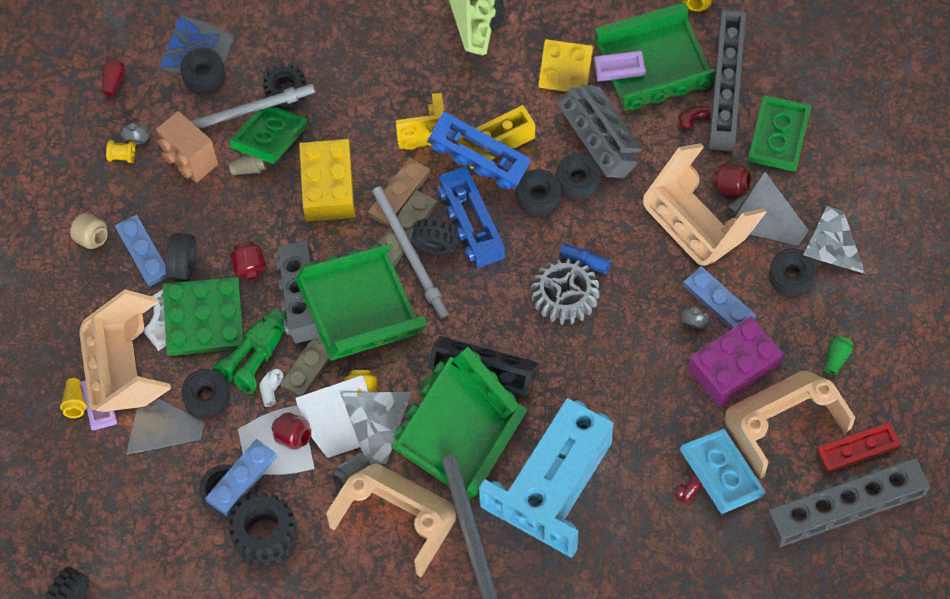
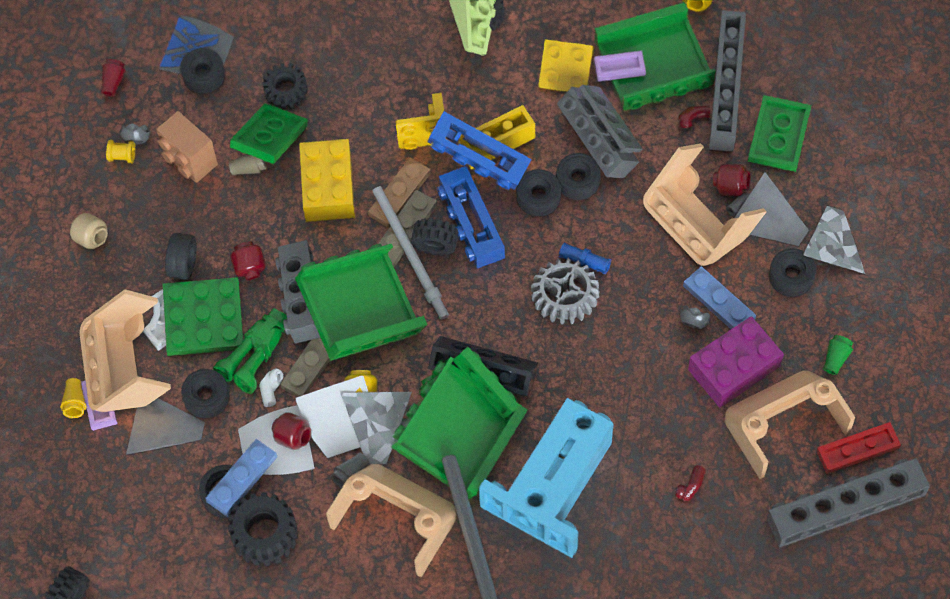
medium blue plate [115,215,168,287] -> none
light grey bar [190,84,316,129] -> none
medium azure tile [680,429,766,514] -> none

